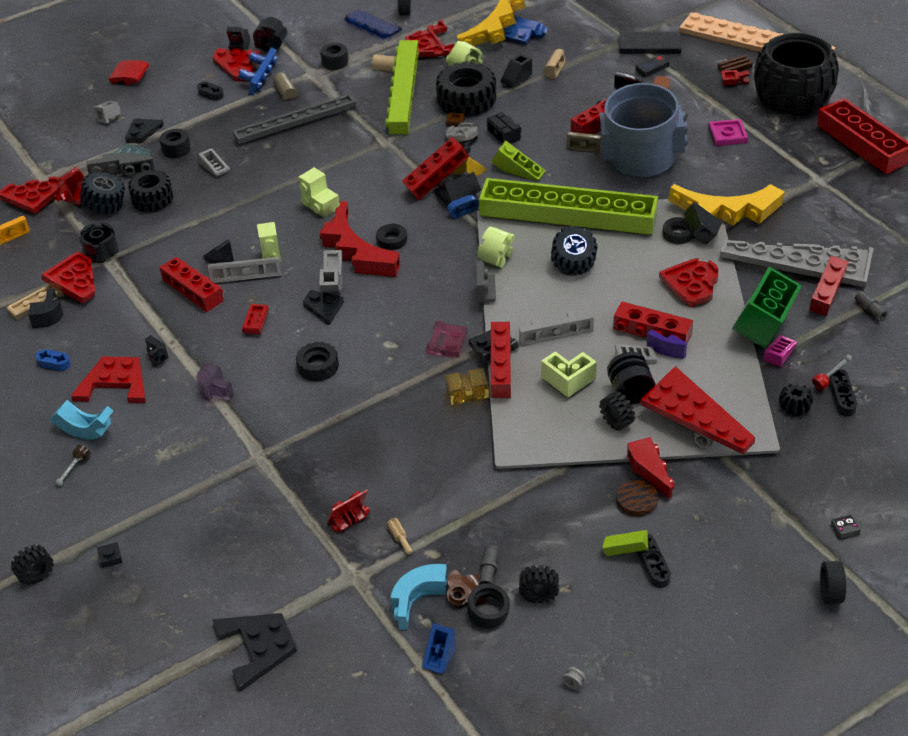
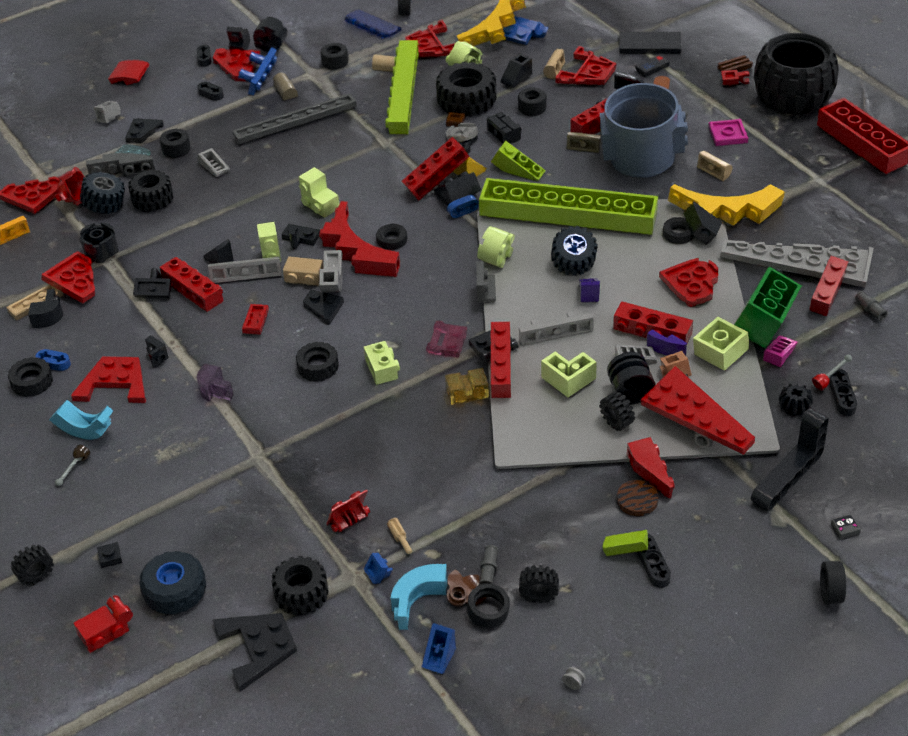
light nougat plate [679,12,835,52] -> none
none -> black tyre [8,357,53,397]
none -> red hinge [74,595,133,653]
none -> black plate [133,268,172,298]
none -> black wheel [139,551,206,614]
none -> black beam [197,45,212,67]
none -> black tyre [271,556,329,615]
none -> black plate [281,224,320,249]
none -> tan brick [283,257,323,286]
none -> yellowish green brick [364,341,400,385]
none -> blue tile [364,553,393,584]
none -> black tyre [518,87,547,116]
none -> red wing [555,46,616,85]
none -> dark purple slope [579,278,600,302]
none -> nougat brick [659,351,692,377]
none -> yellowish green brick [693,317,749,371]
none -> tan brick [697,151,732,181]
none -> black beam [750,408,829,511]

